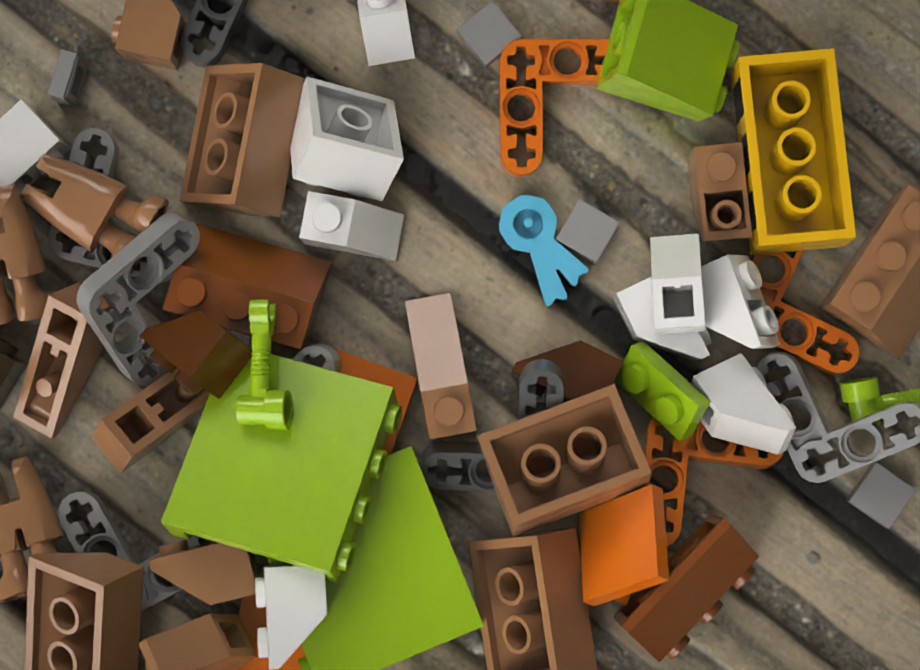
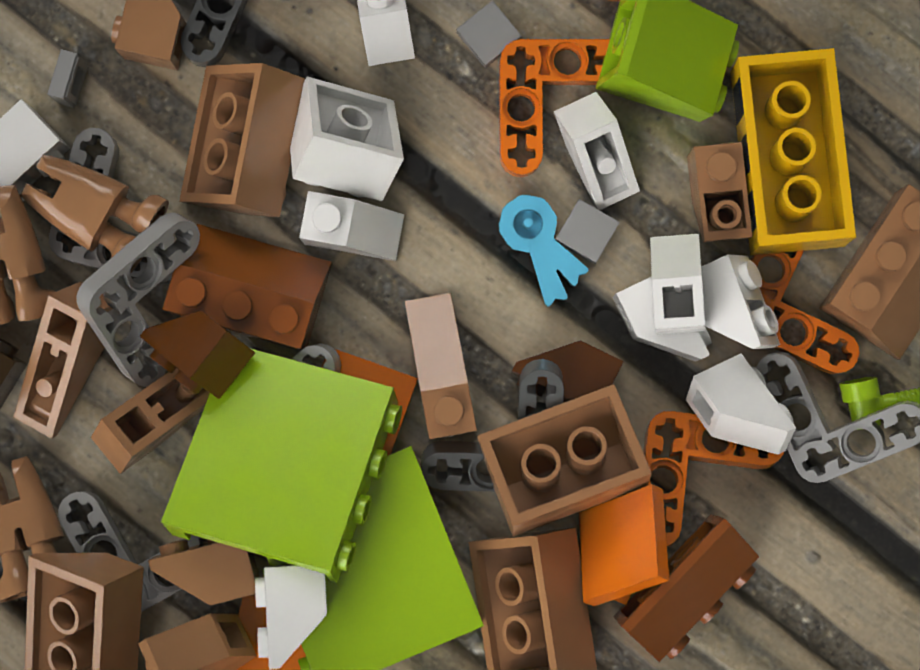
lime brick [236,299,293,430] -> none
lime plate [615,341,711,442] -> none
light grey tile [846,462,916,529] -> none
none -> white slope [554,92,640,210]

